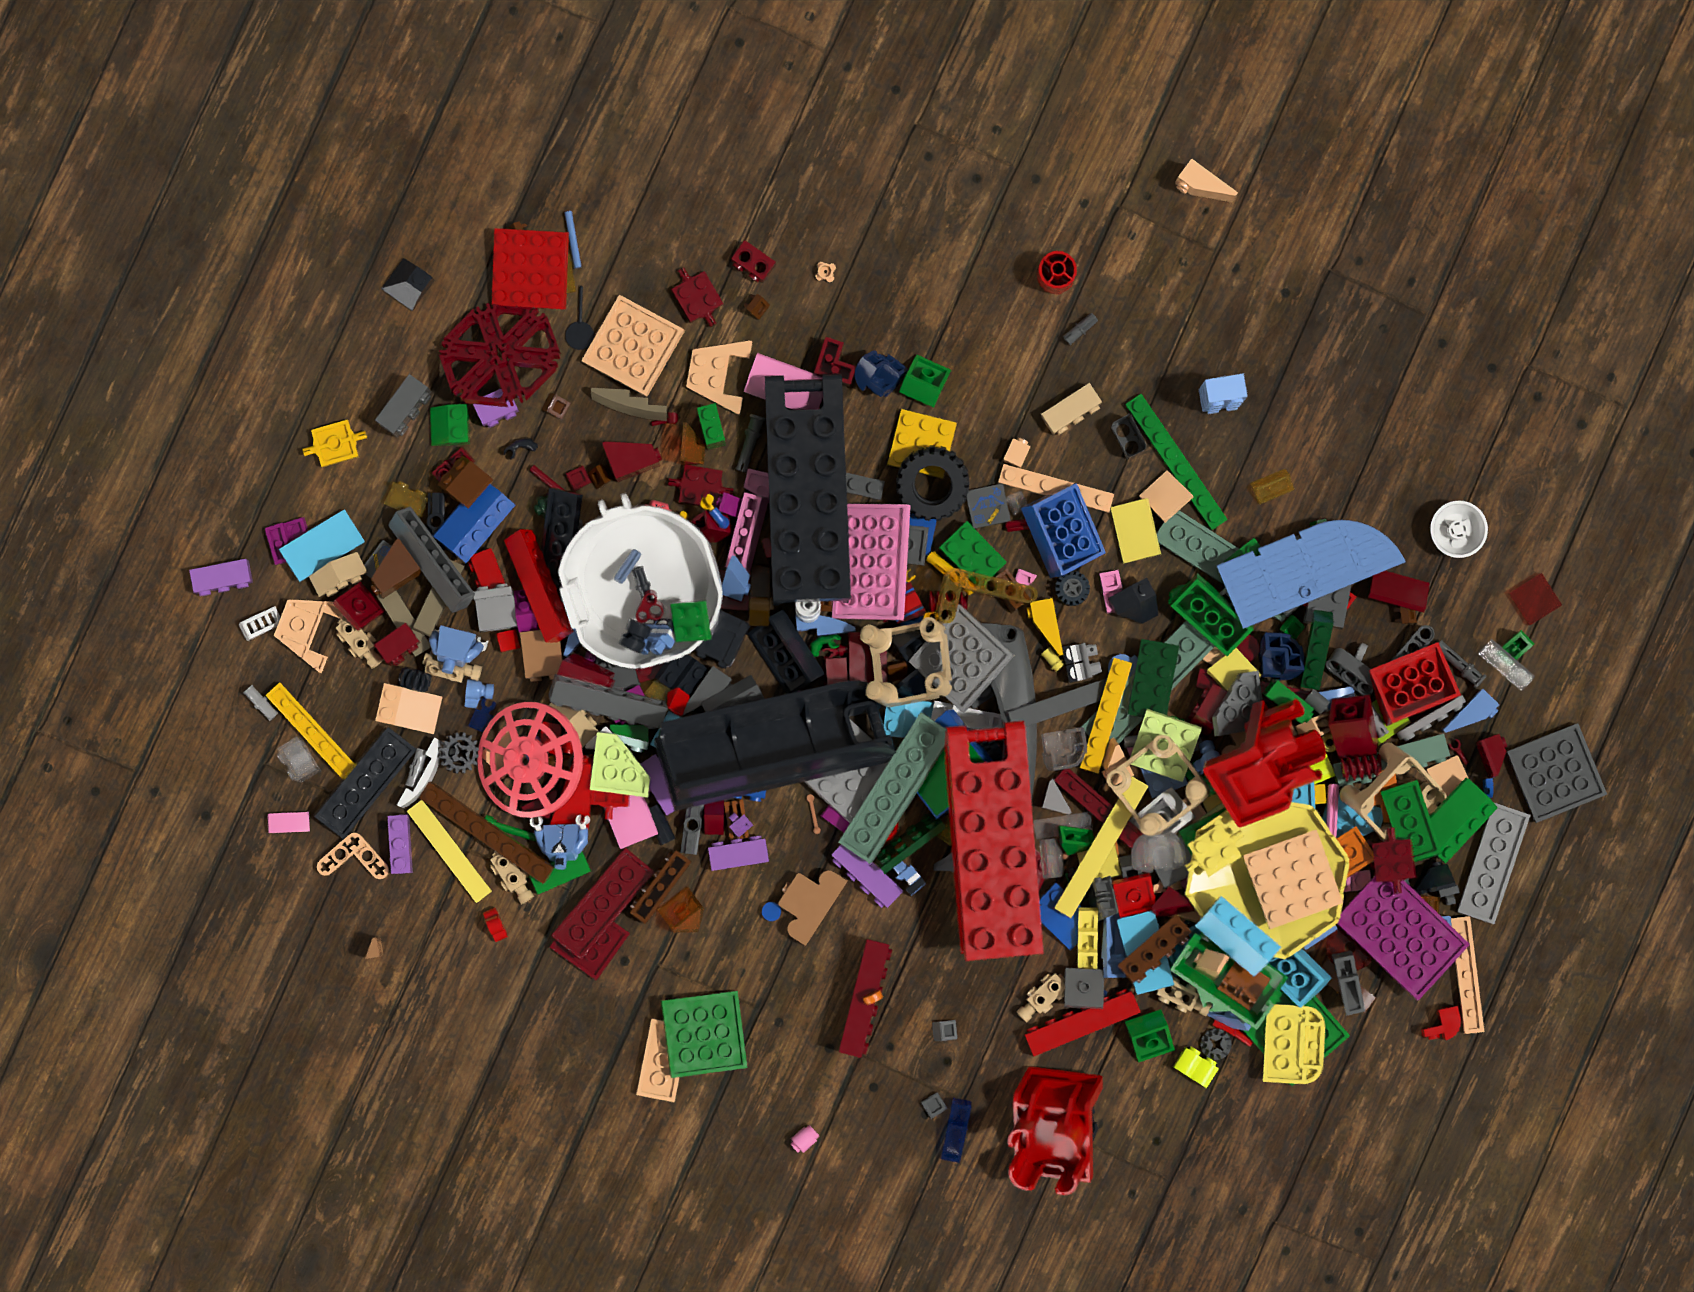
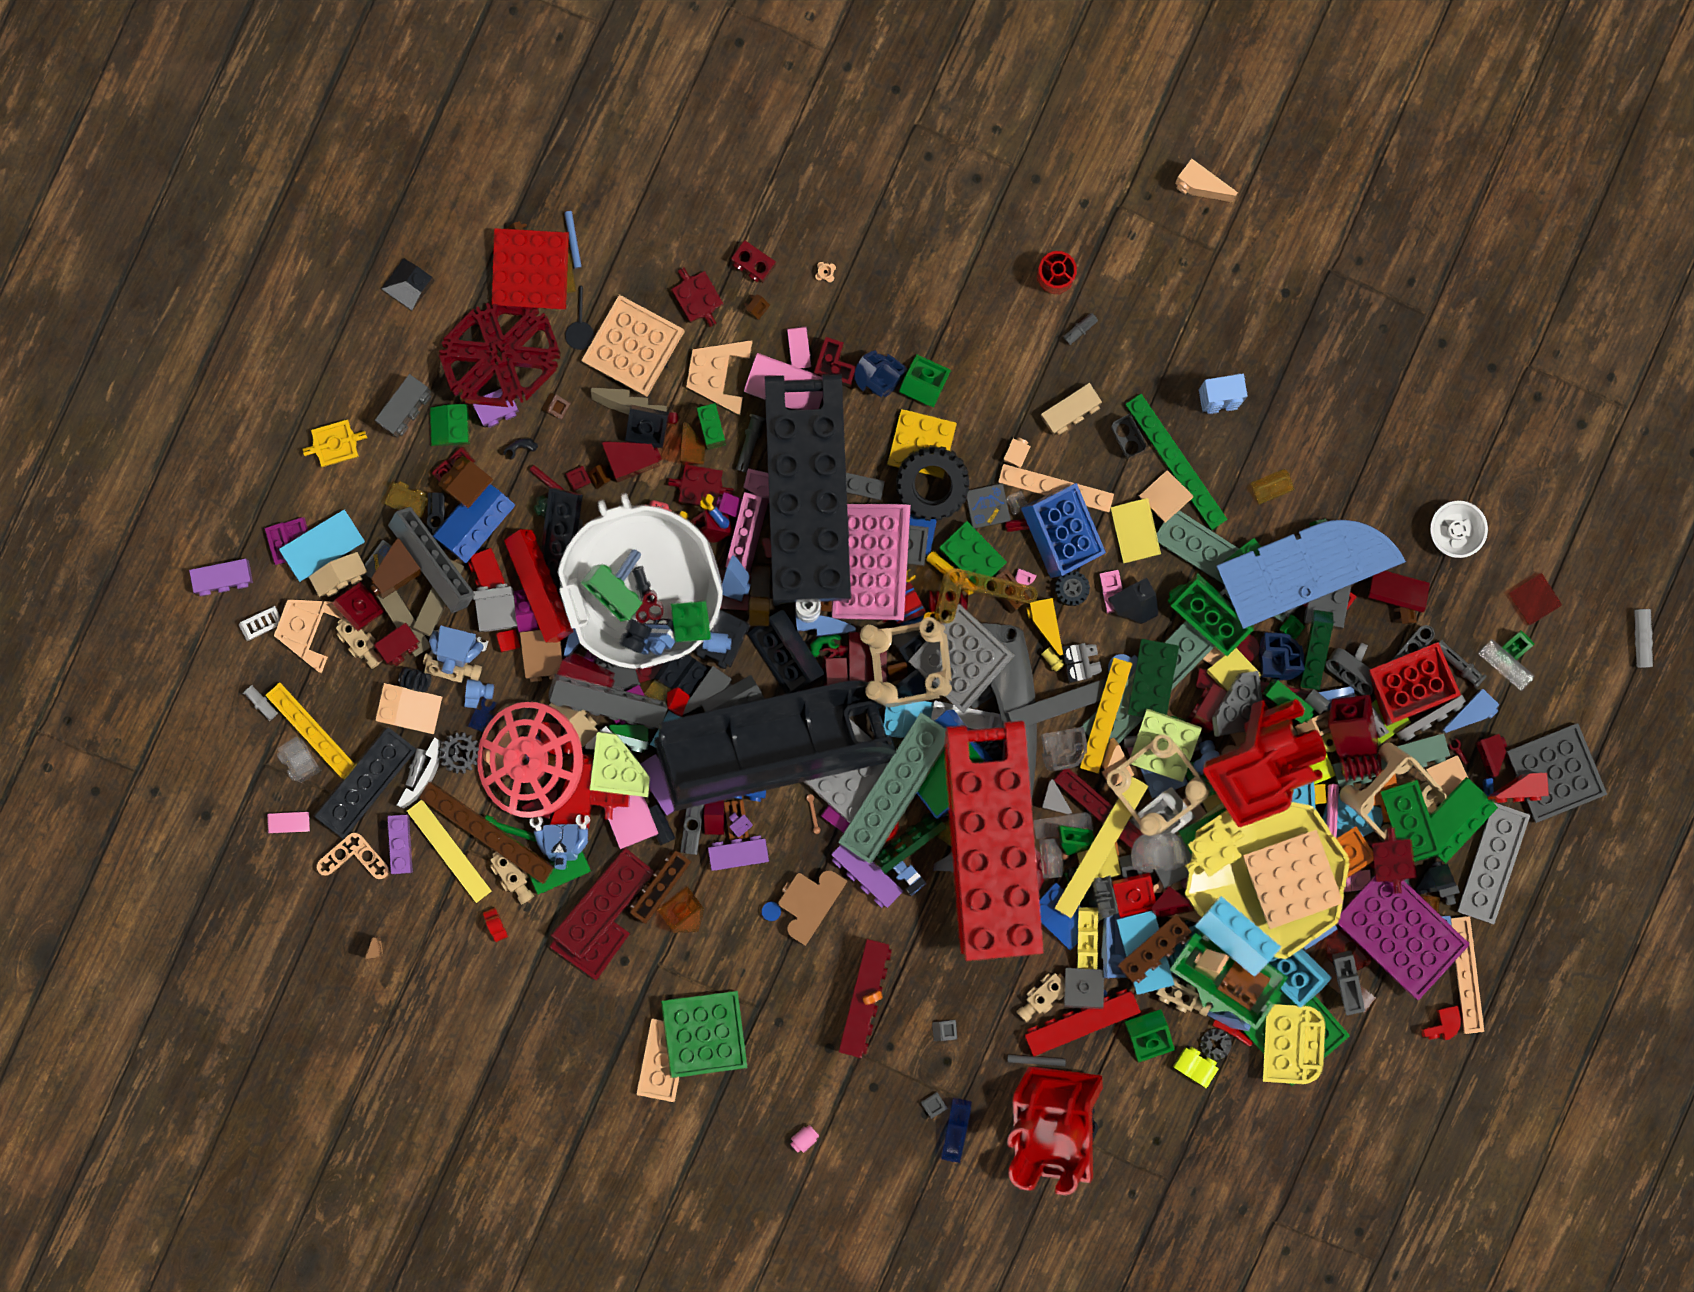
none -> green brick [581,564,642,622]
none -> black plate [625,405,669,448]
none -> medium blue brick [703,632,731,653]
none -> bright pink slope [787,327,811,368]
none -> dark grey bar [1007,1055,1066,1066]
none -> slope [1488,773,1549,803]
none -> light grey axle [1634,609,1653,668]

